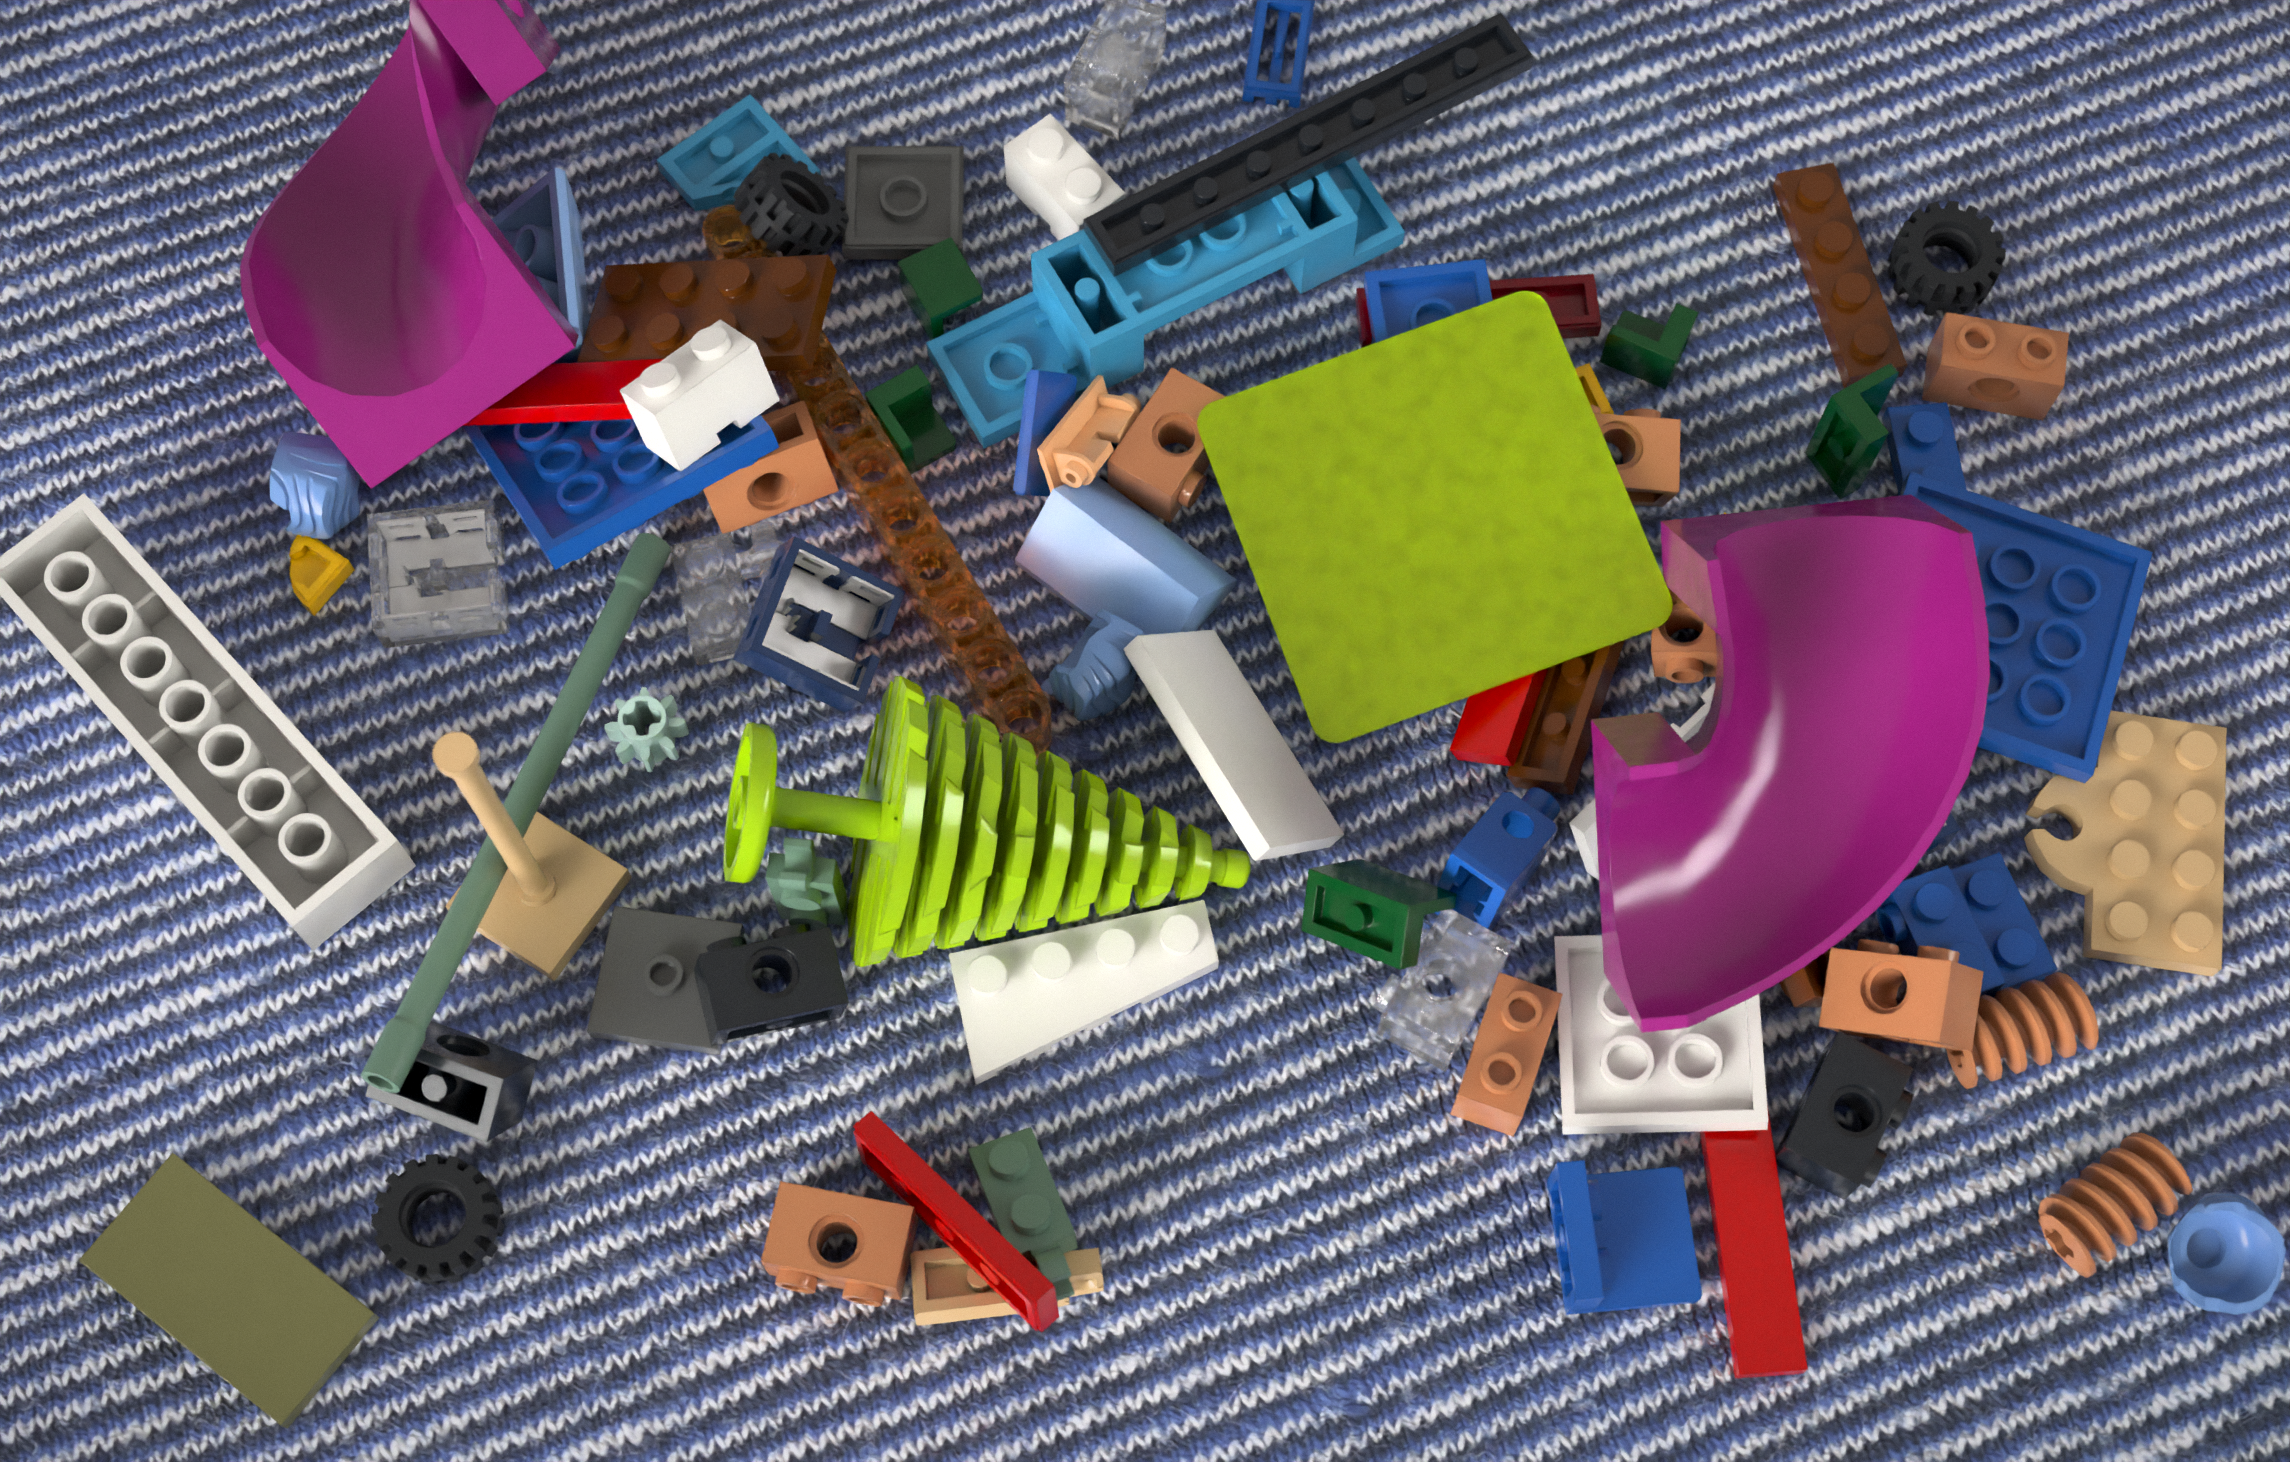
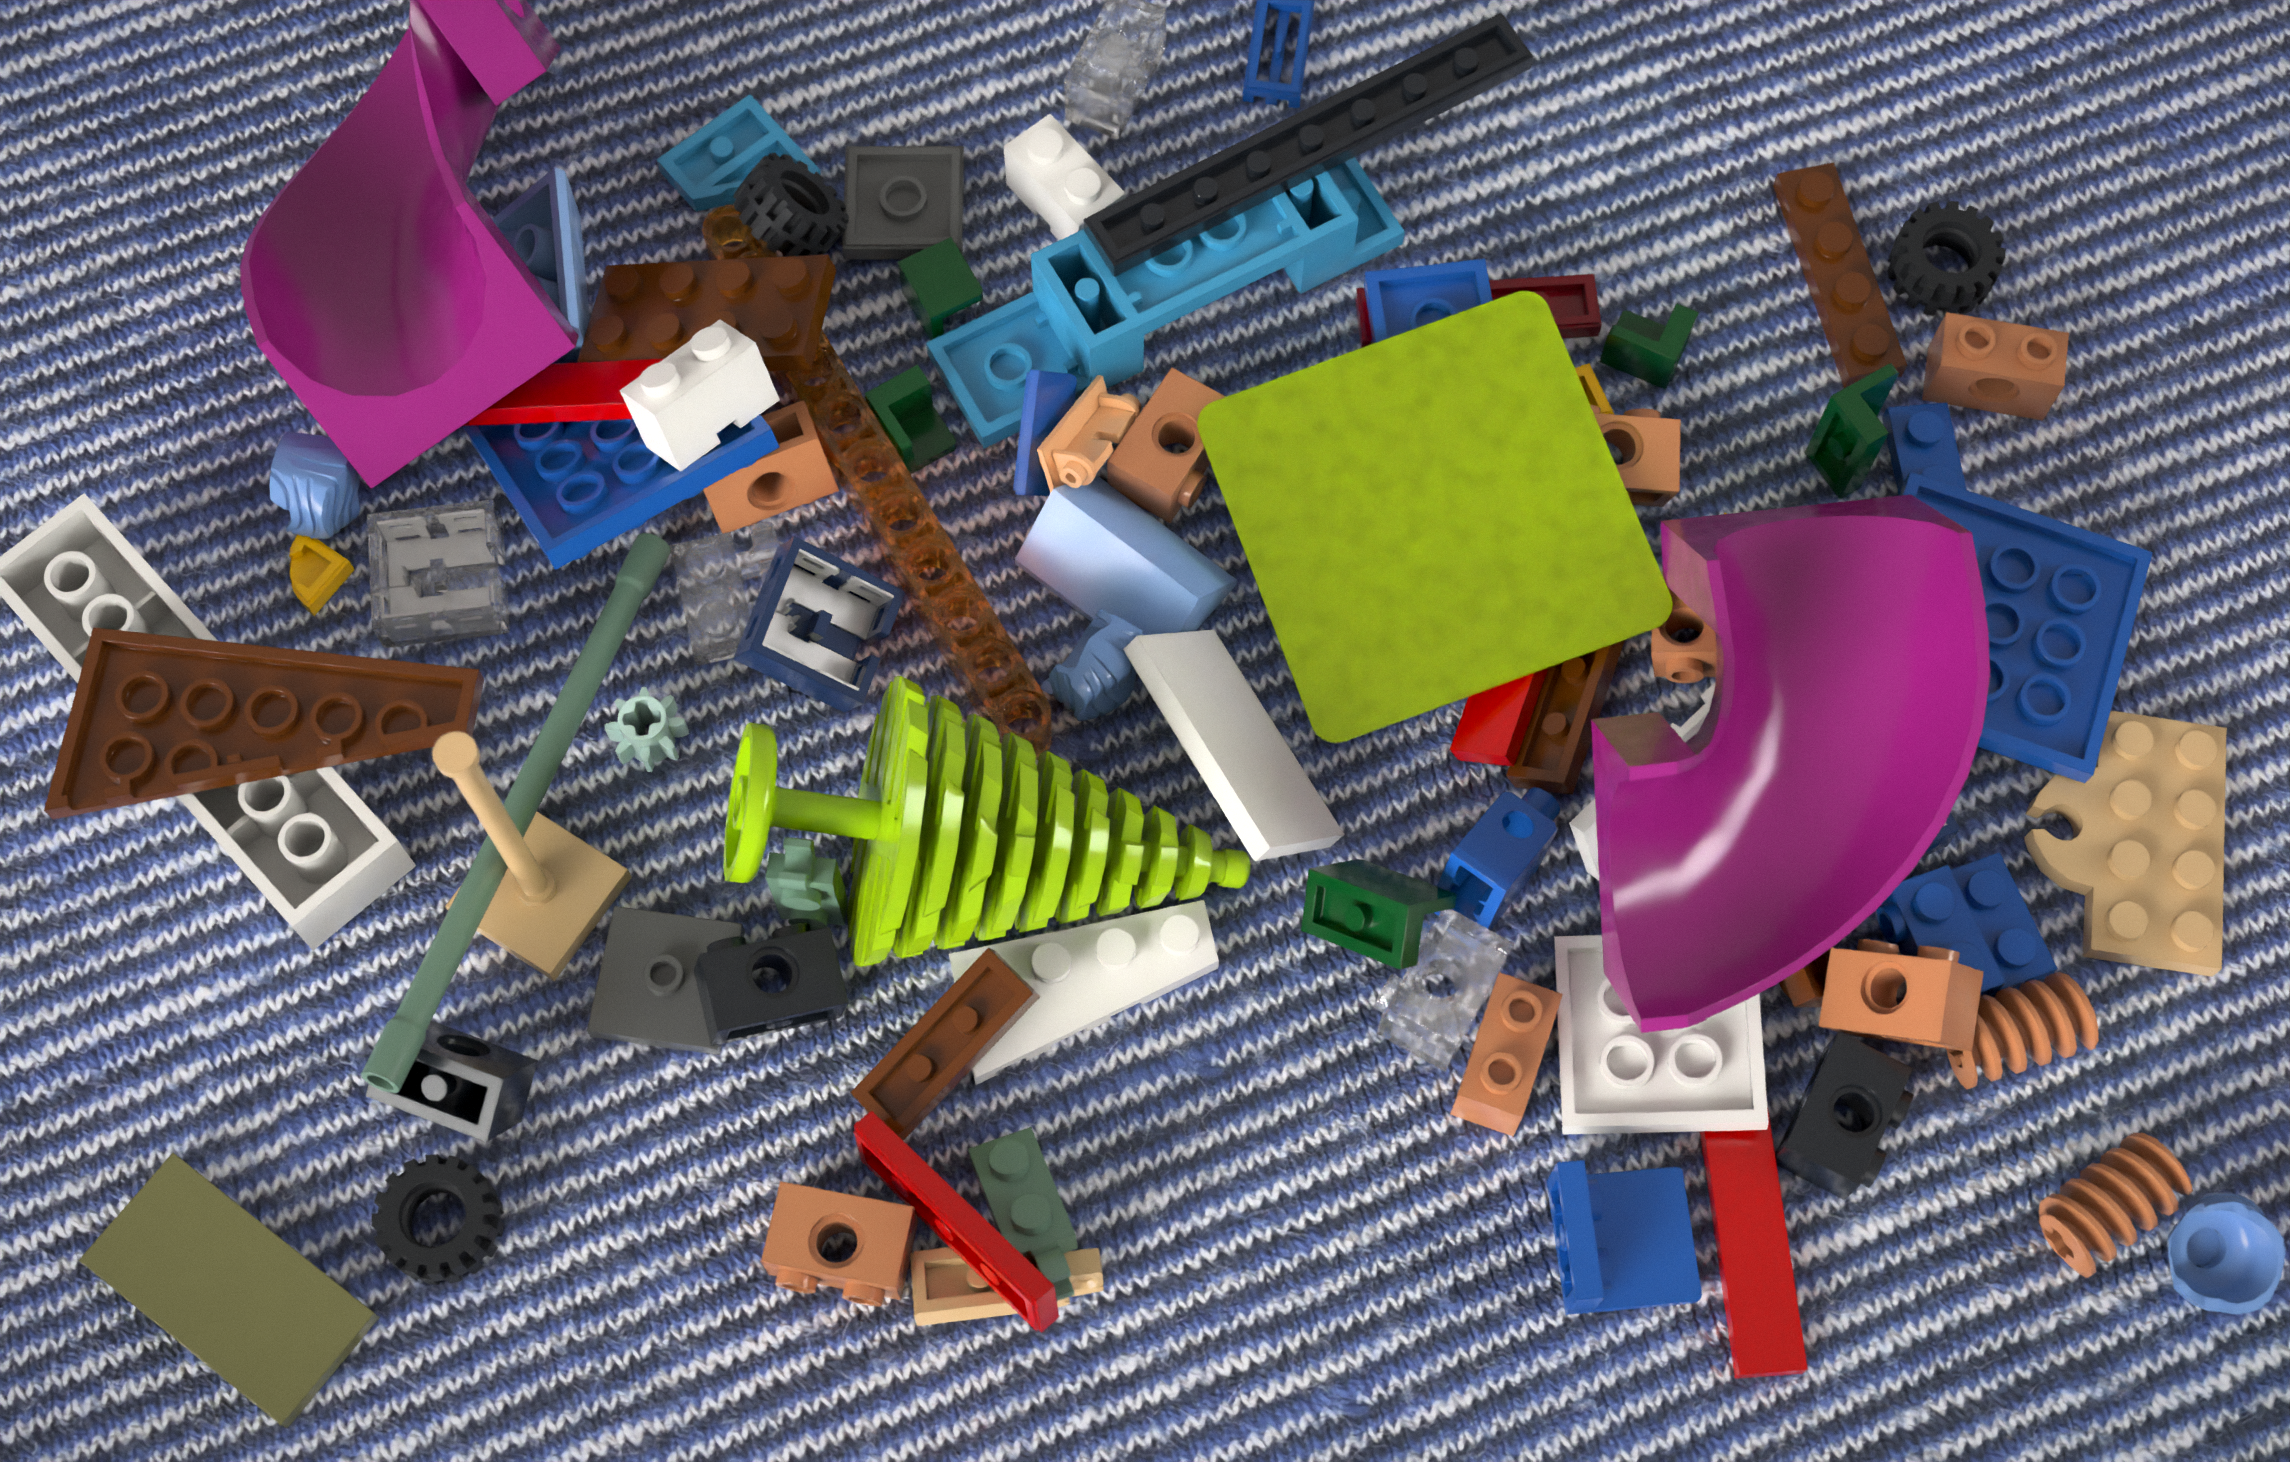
none -> reddish brown wing [44,627,484,819]
none -> reddish brown plate [850,948,1040,1141]

